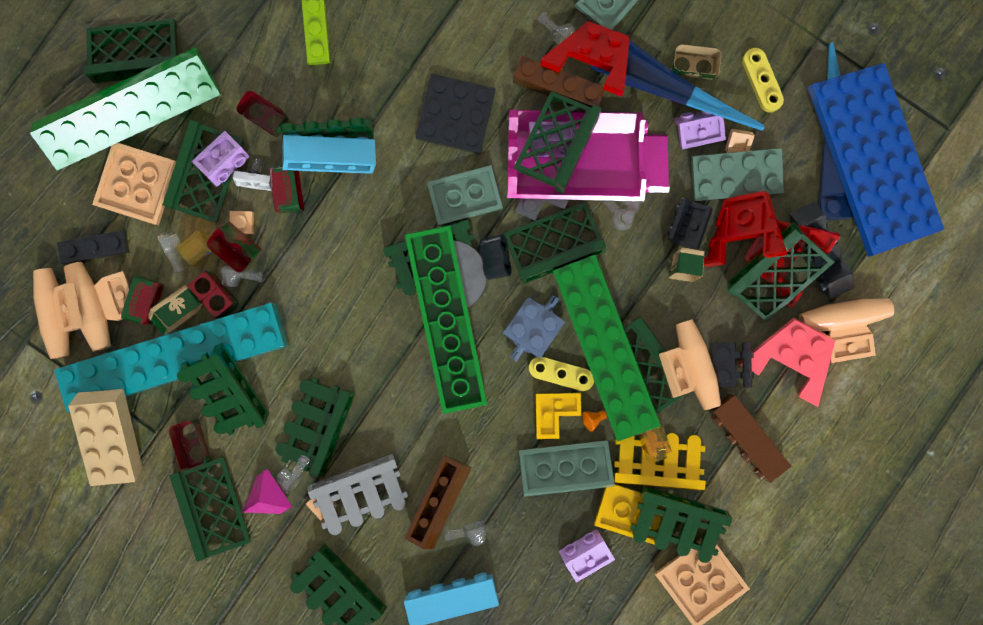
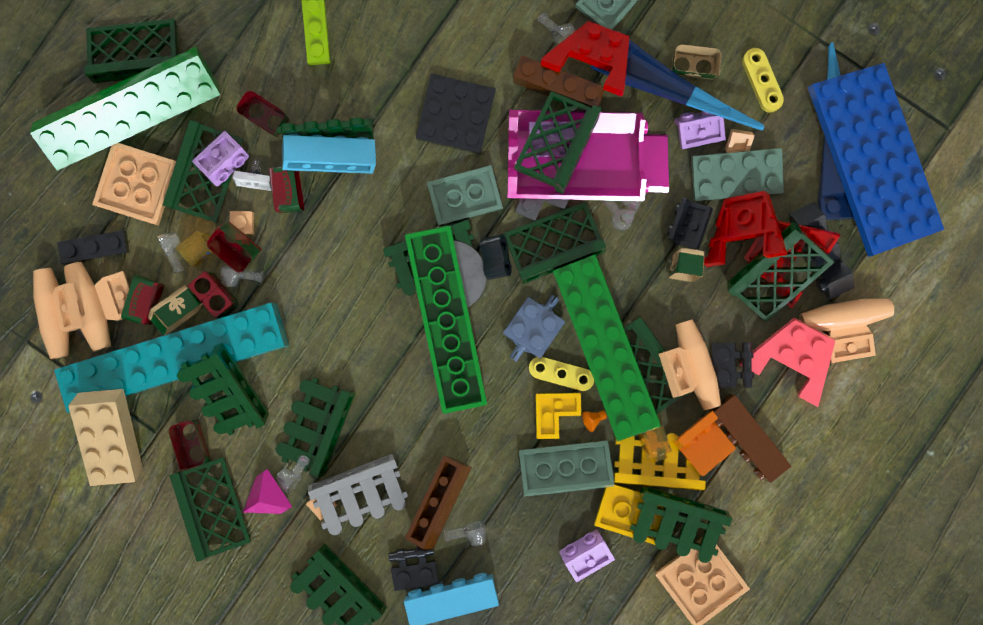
none -> black plate [388,546,439,591]
none -> orange bracket [673,411,736,476]

